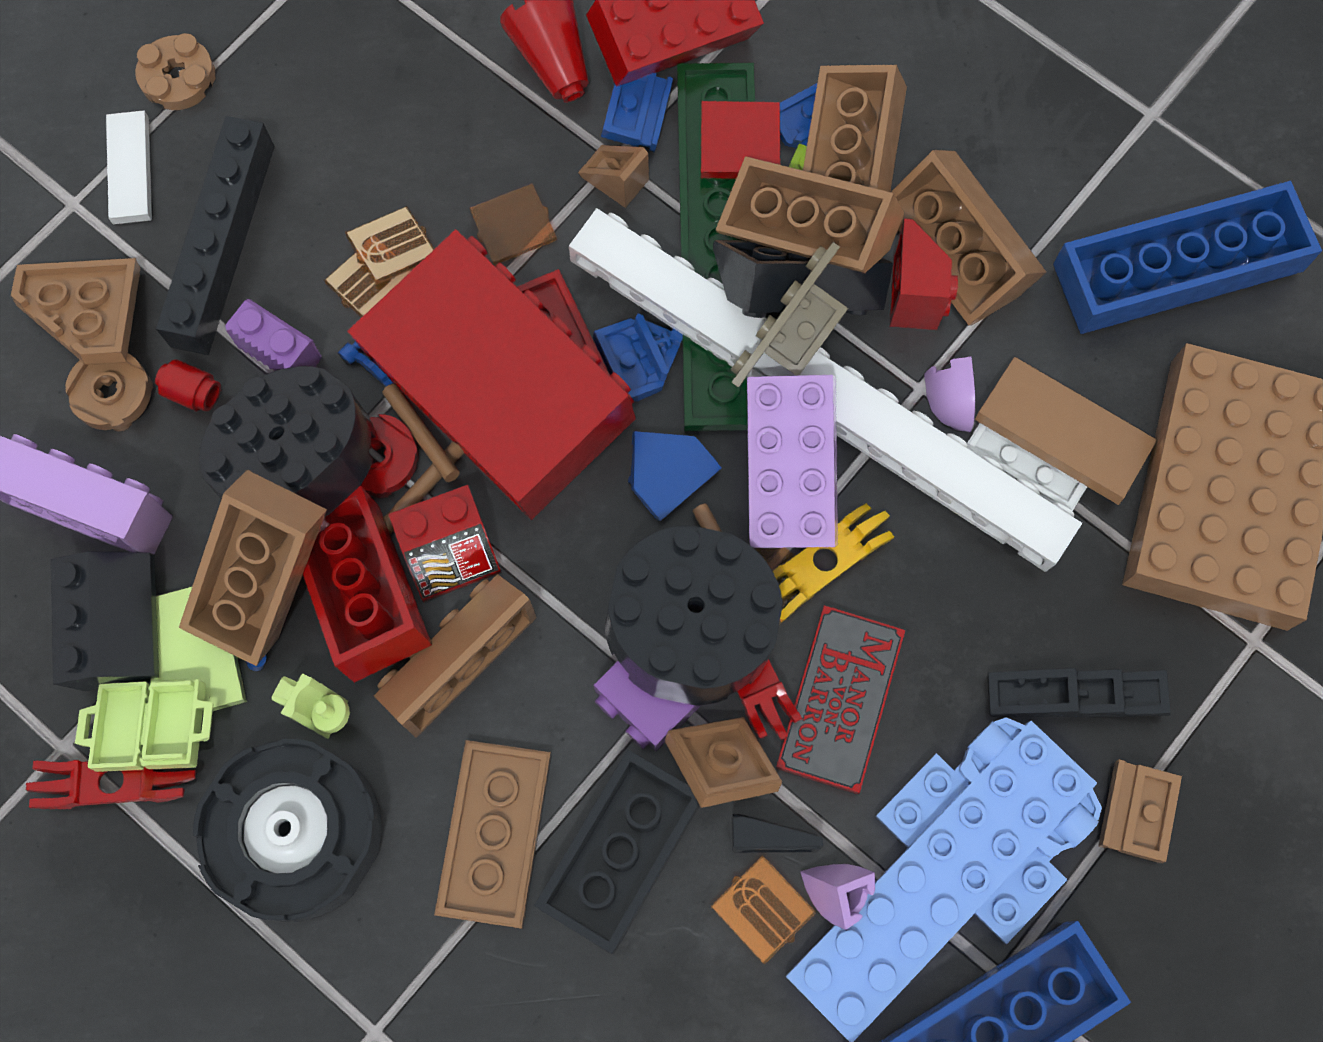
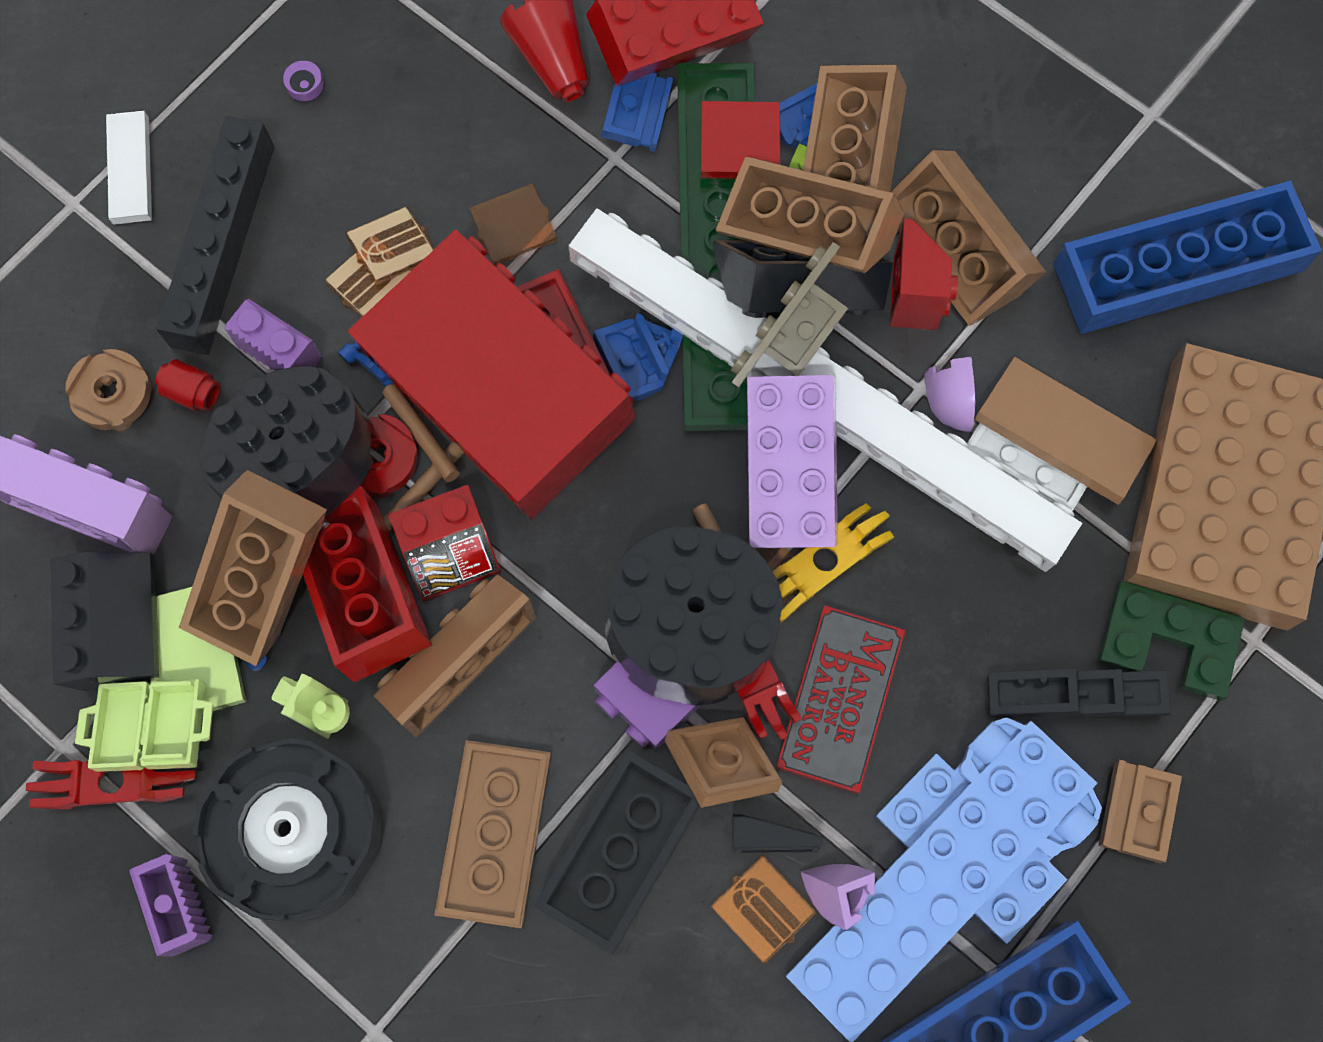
medium nougat plate [11,258,141,364] -> none
medium nougat plate [135,33,216,110] -> none
medium nougat slope [578,145,649,208] -> none
blue slope [628,431,722,521] -> none
none -> medium lavender brick [129,854,213,957]
none -> medium lavender tile [283,61,324,101]
none -> dark green plate [1097,581,1245,701]

